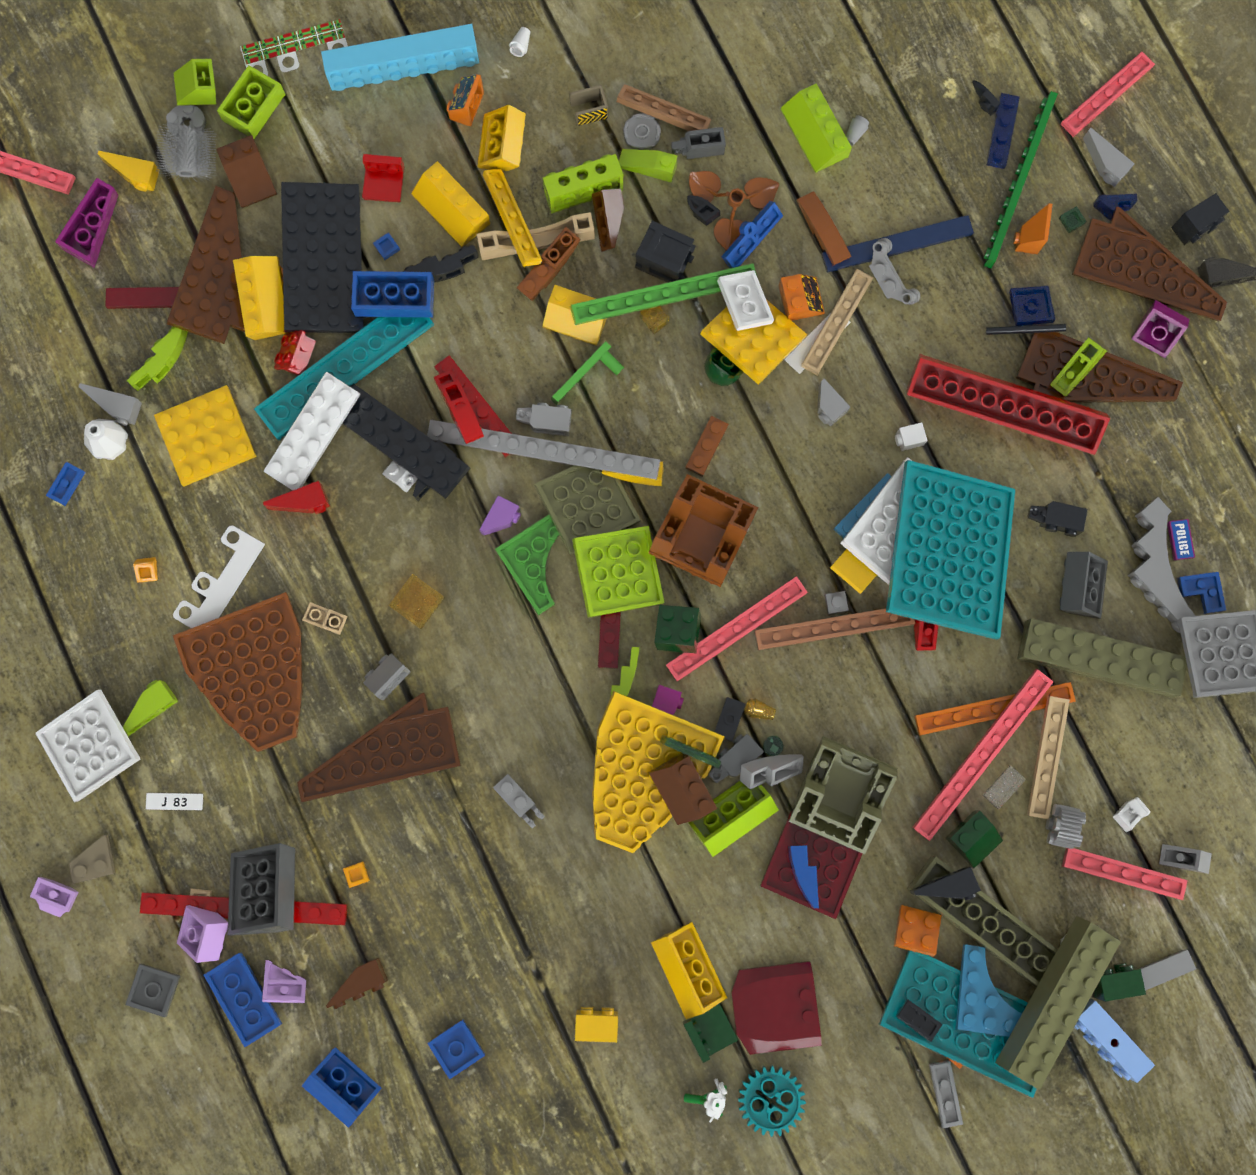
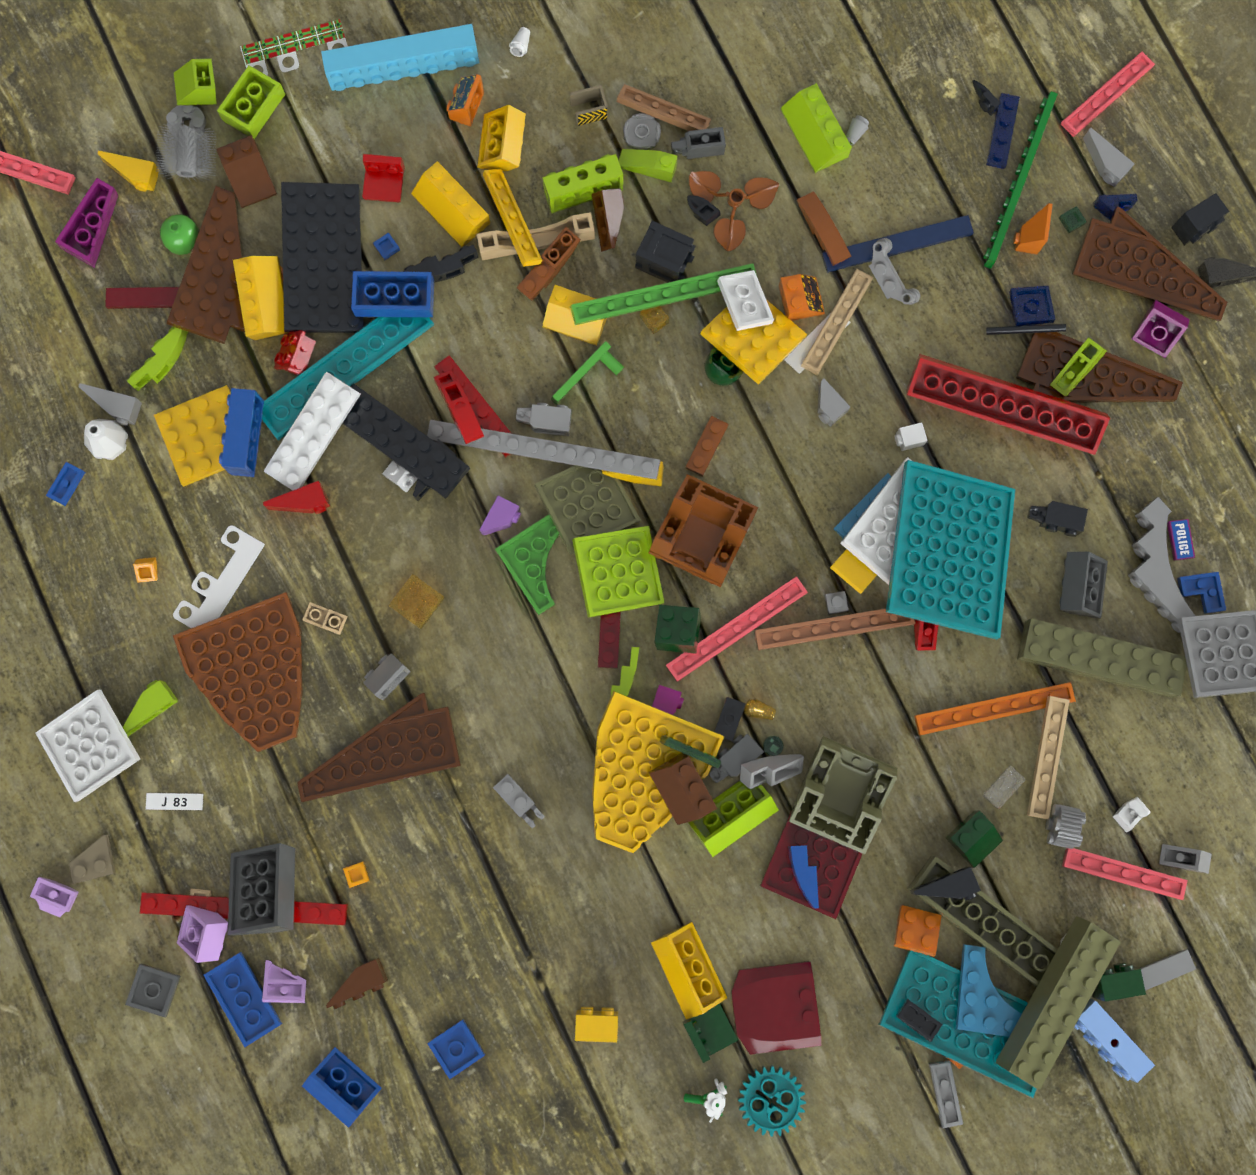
blue hinge [721,201,783,268] -> none
coral plate [912,669,1053,841] -> none
none -> bright green cylinder [160,214,200,255]
none -> blue brick [219,388,264,477]

